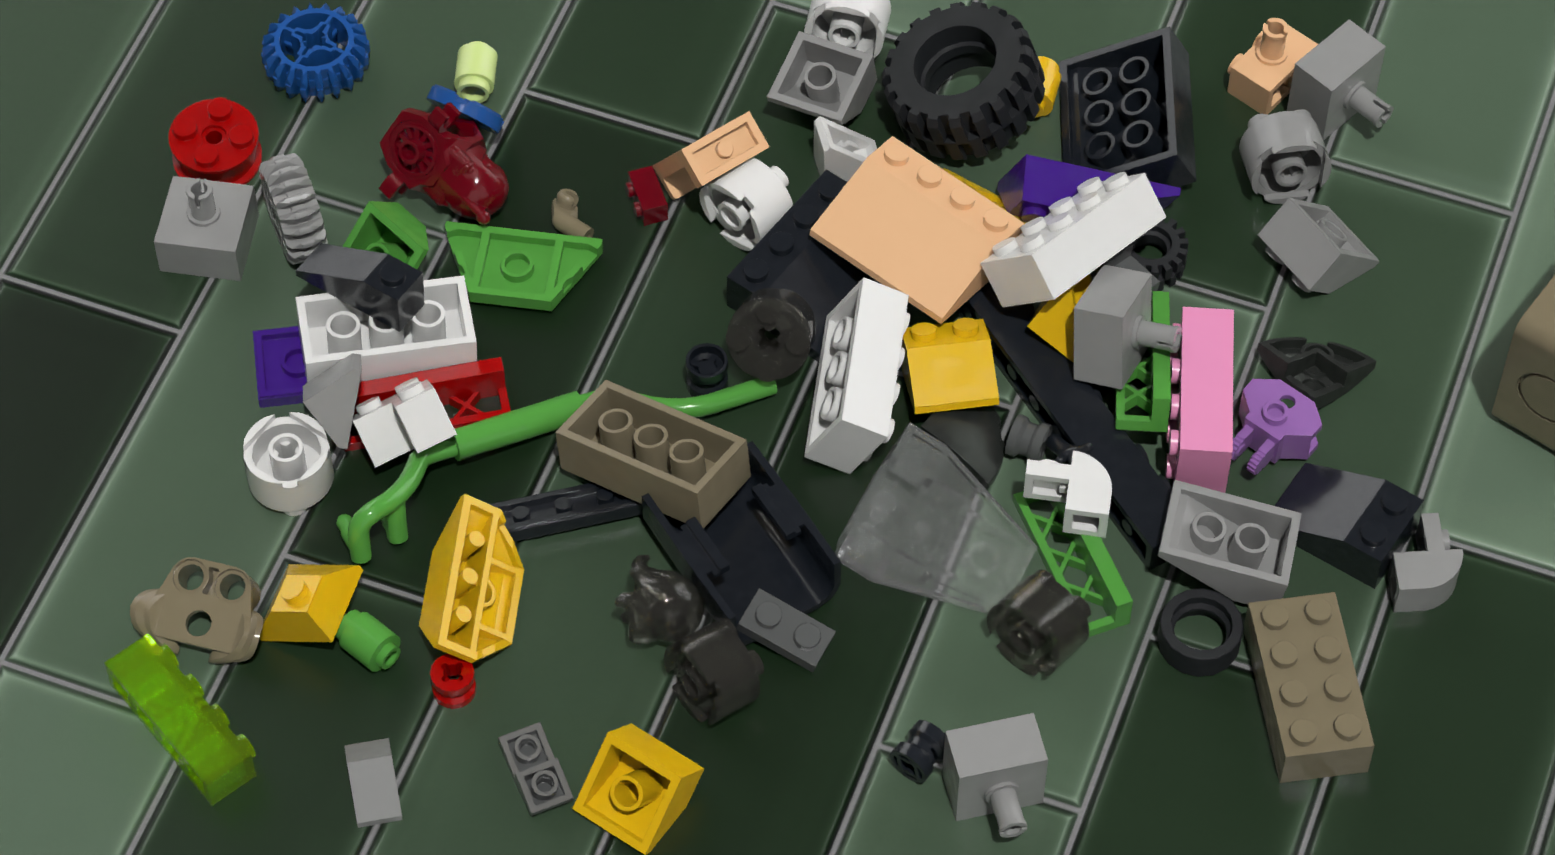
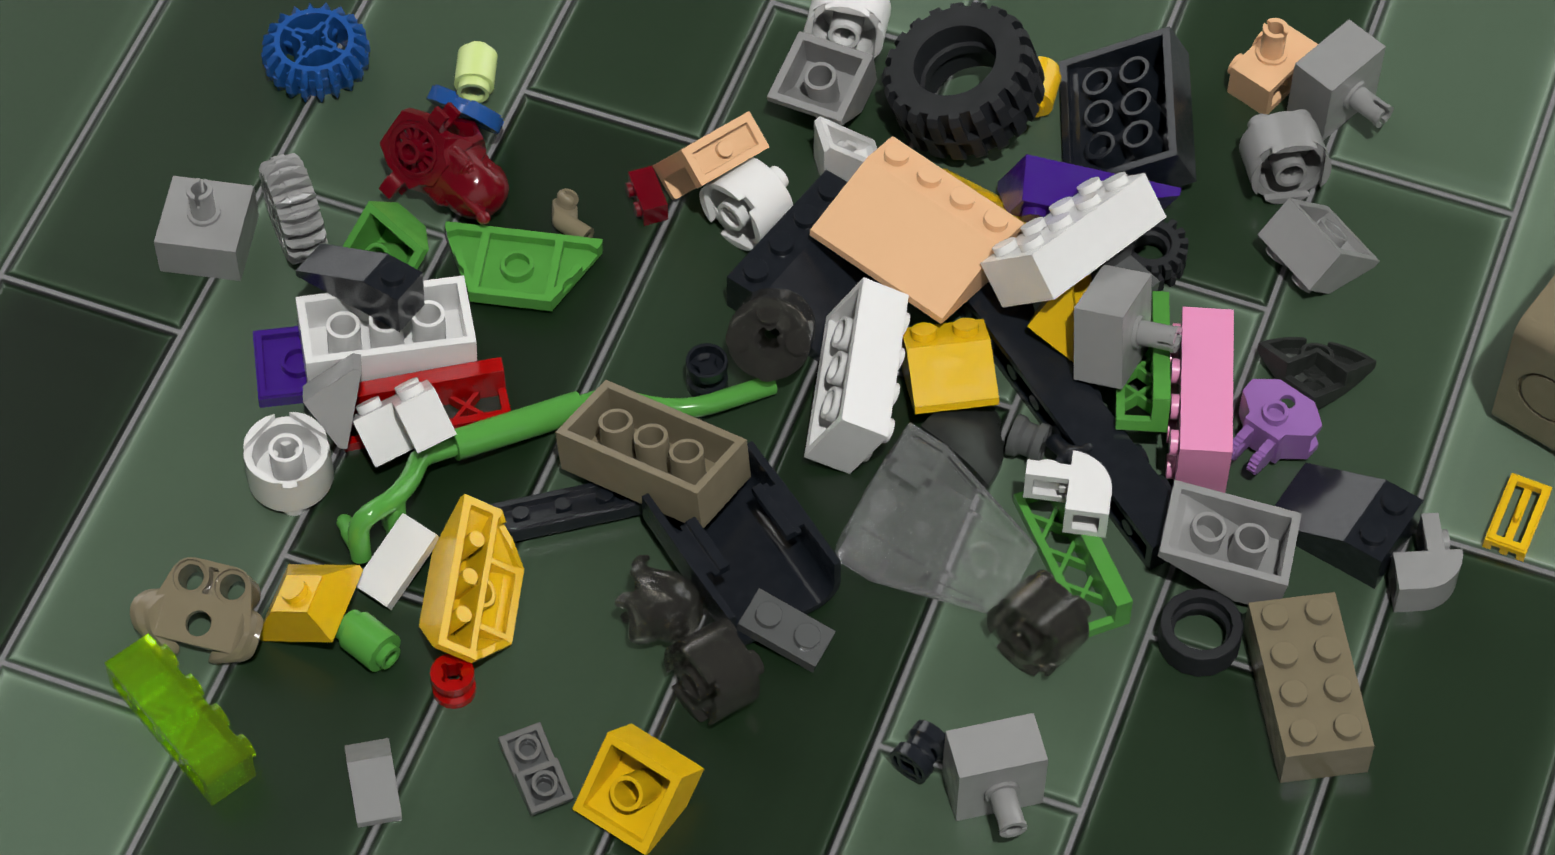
red wheel [168,97,262,185] -> none
none -> white tile [356,513,439,610]
none -> yellow tile [1482,473,1553,562]

